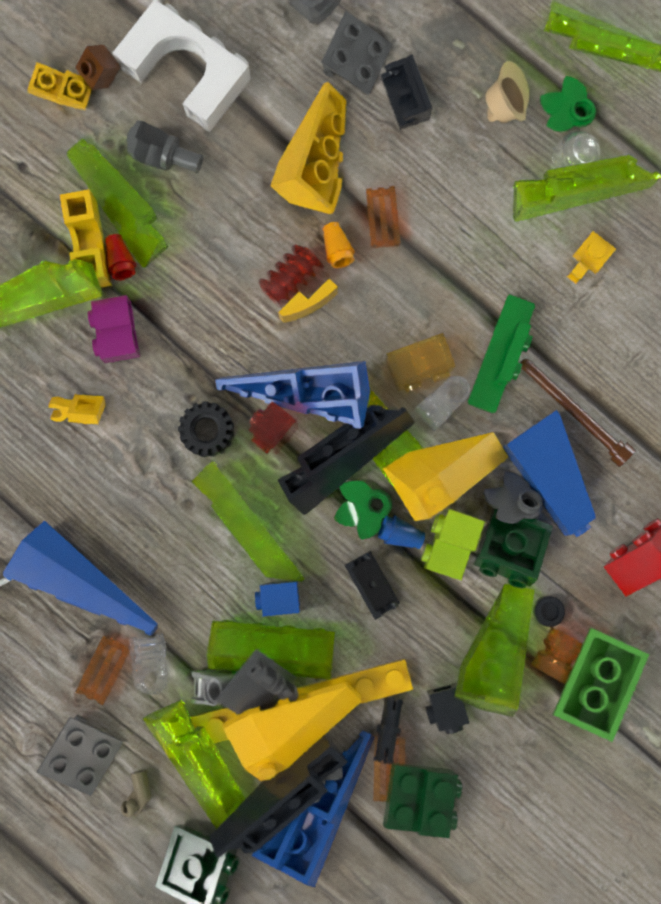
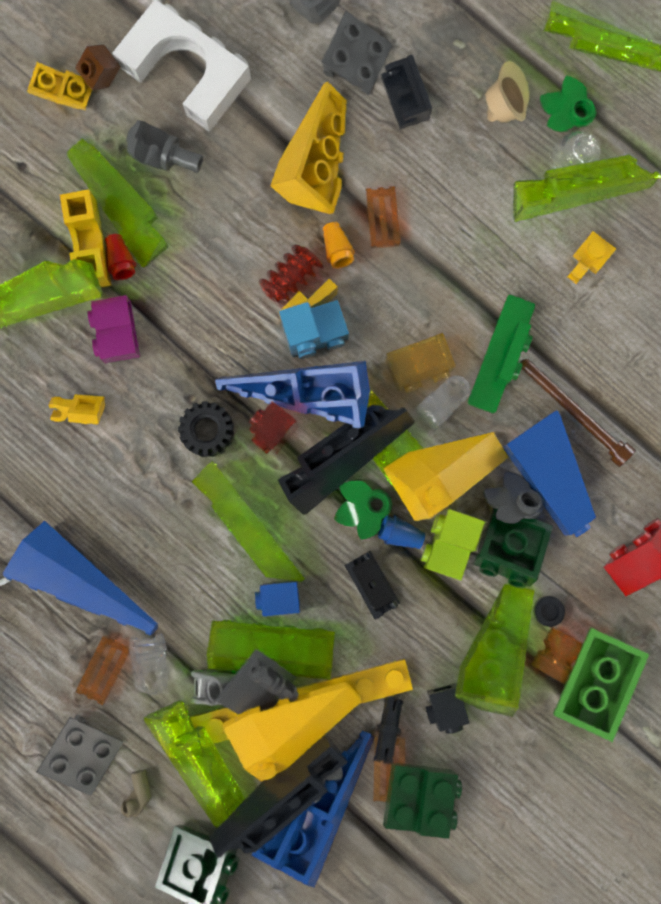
none -> dark azure brick [279,300,349,359]

